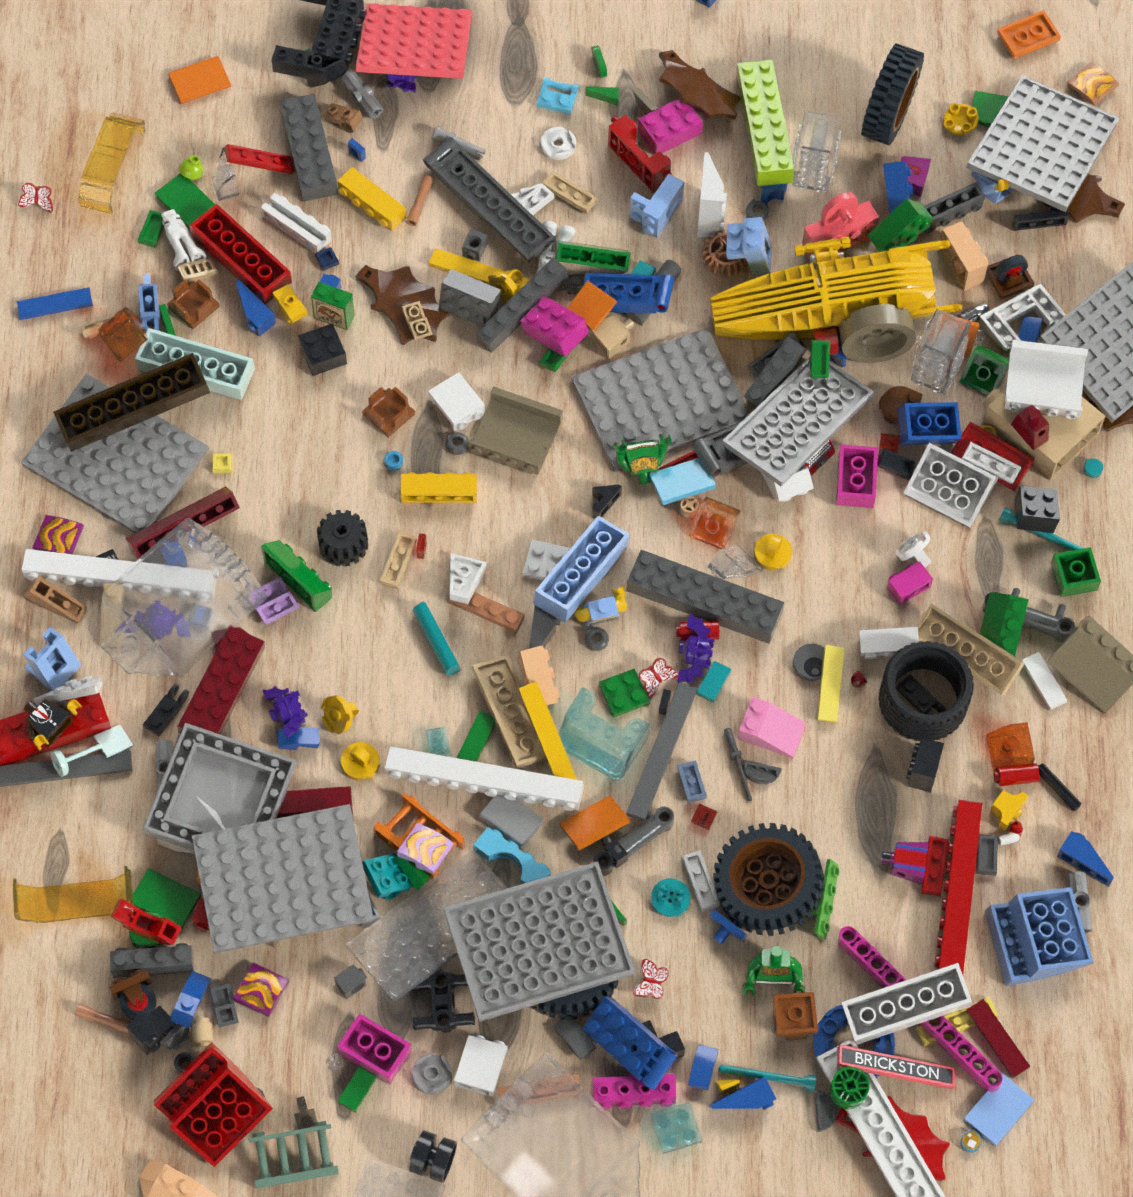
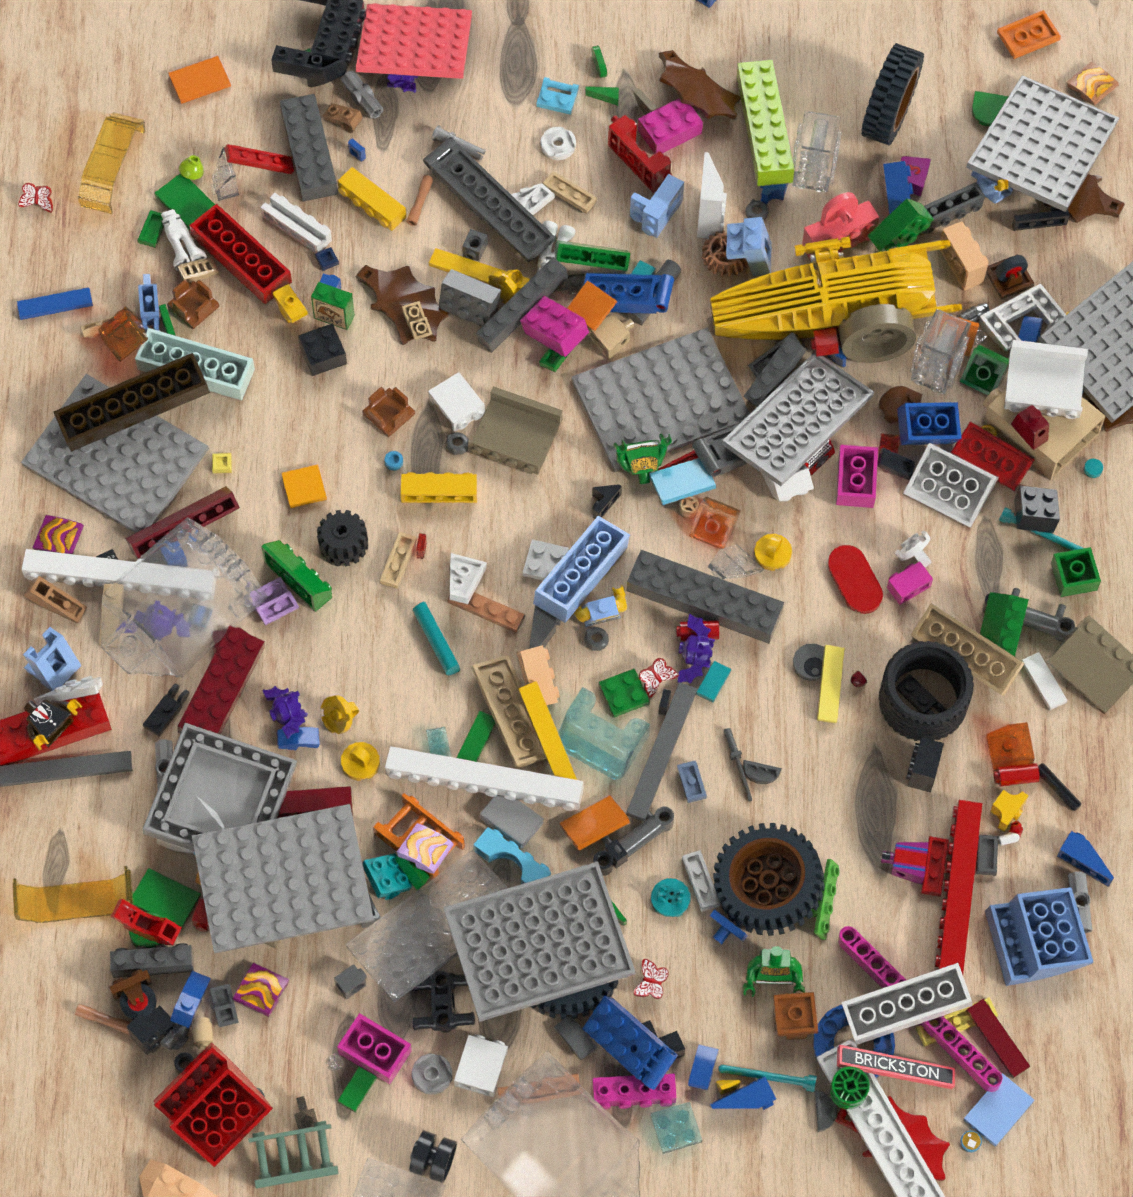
light aqua piece [50,725,134,777] -> none
blue slope [236,279,276,337] -> none
clear red tile [691,803,717,830] -> none
bright pink slope [738,696,806,758] -> none
green tile [810,340,830,378] -> none
white brick [859,627,919,659] -> none
yellow dish [943,103,979,136] -> none
white tile [962,442,1021,485] -> none
none -> light orange tile [281,464,327,508]
none -> red tile [828,545,883,614]

